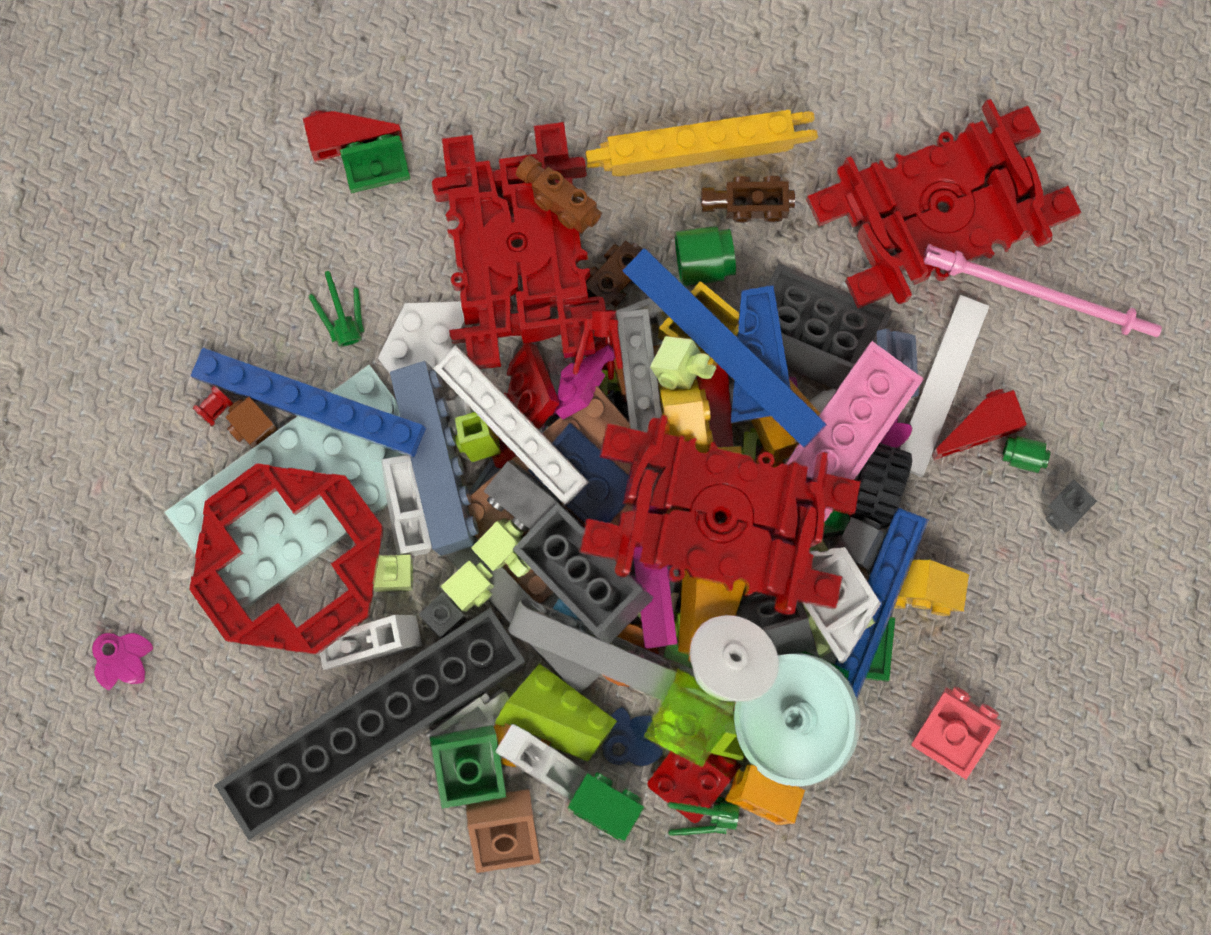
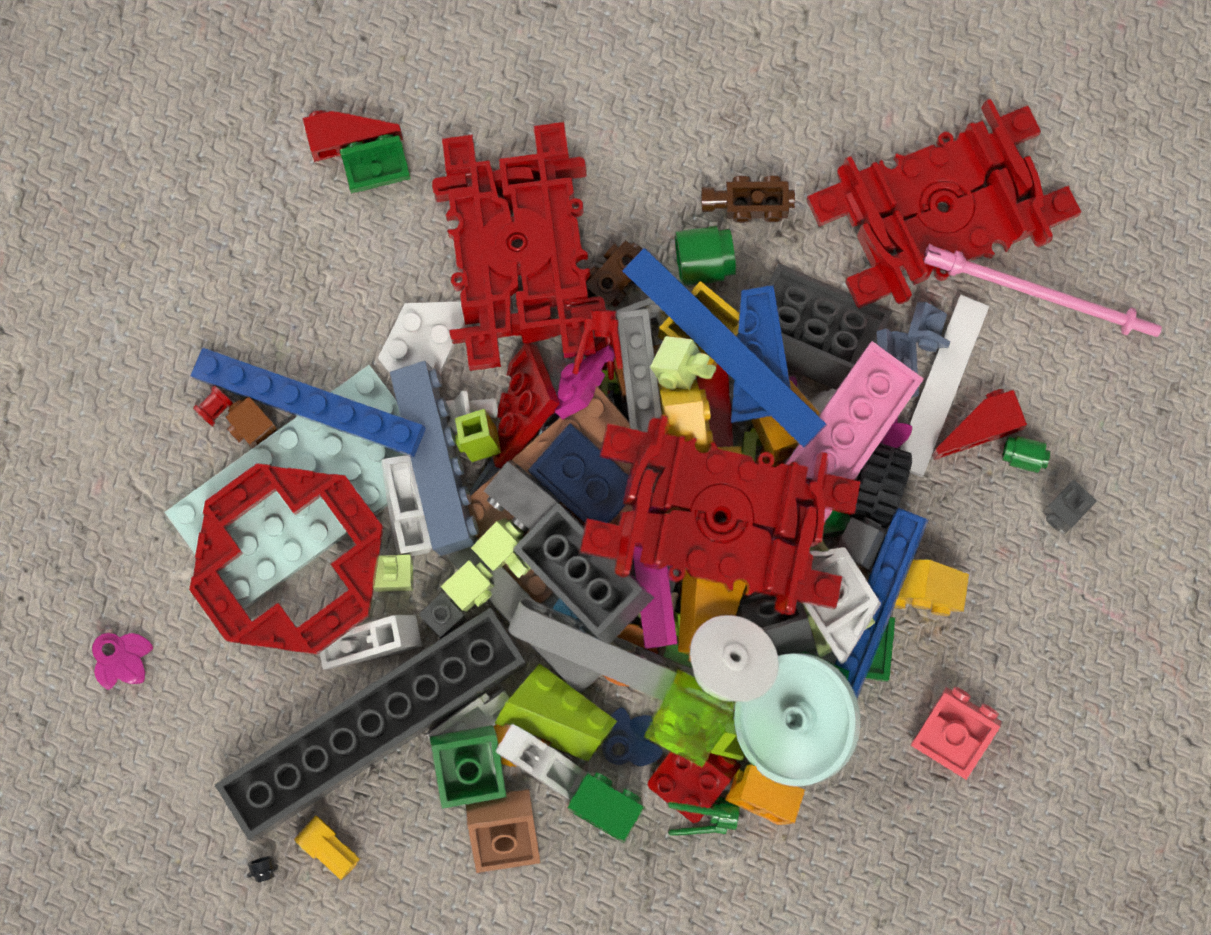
green plant [308,271,365,347] -> none
white tile [433,346,589,505] -> none
dark orange brick [516,155,602,233] -> none
yellow hinge [585,110,818,177] -> none
none -> black plate [247,856,278,882]
none -> yellow piece [293,815,361,880]
none -> sand blue bracket [907,302,950,352]

